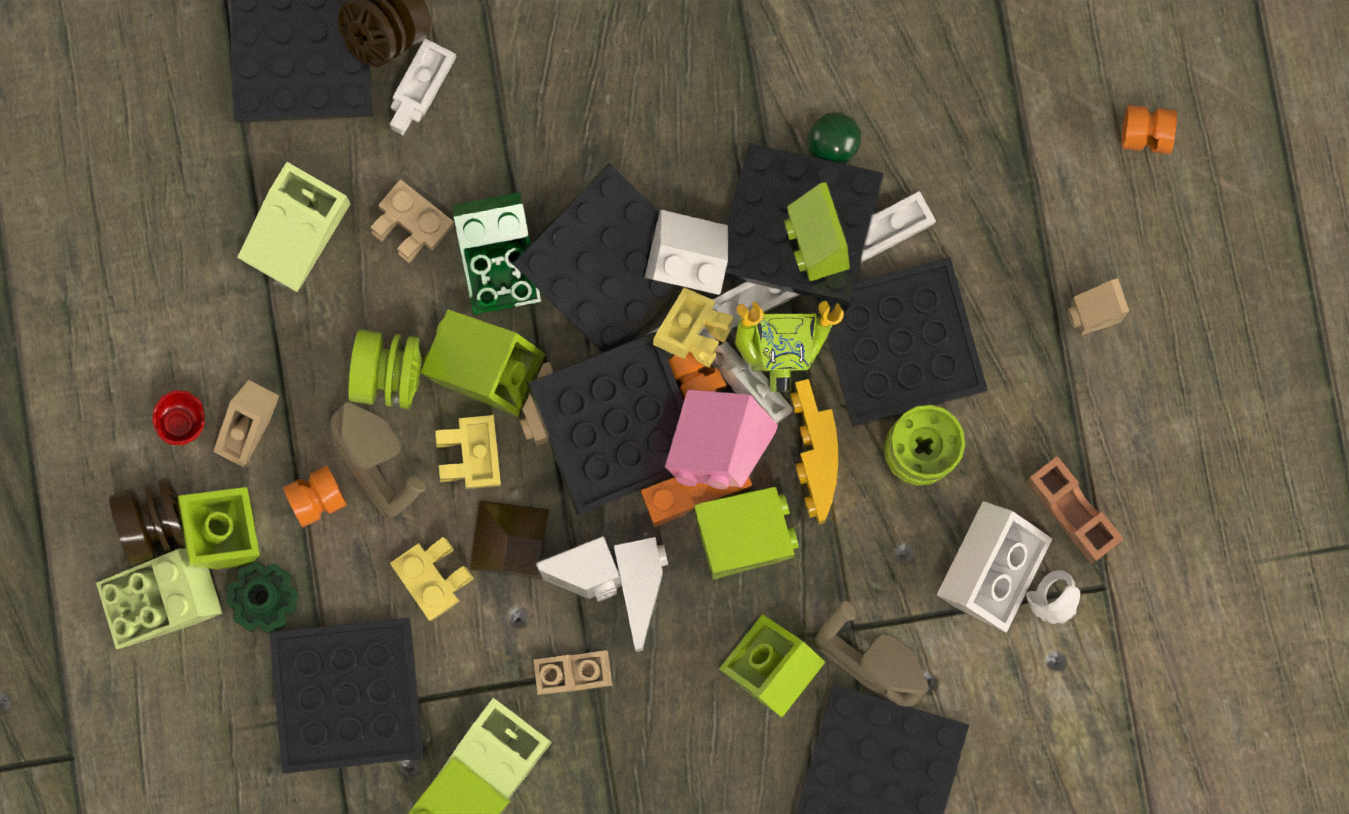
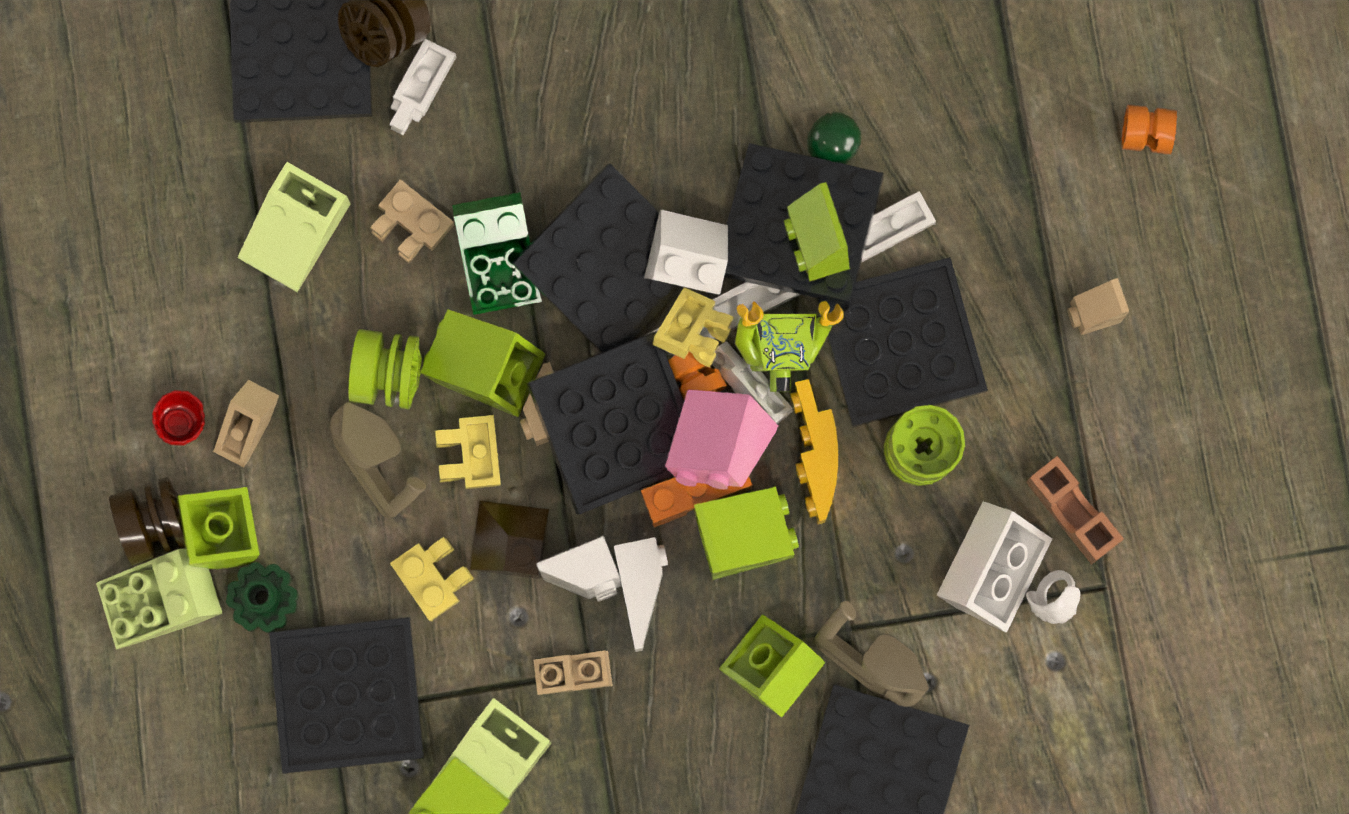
orange wheel [283,465,347,528] -> none

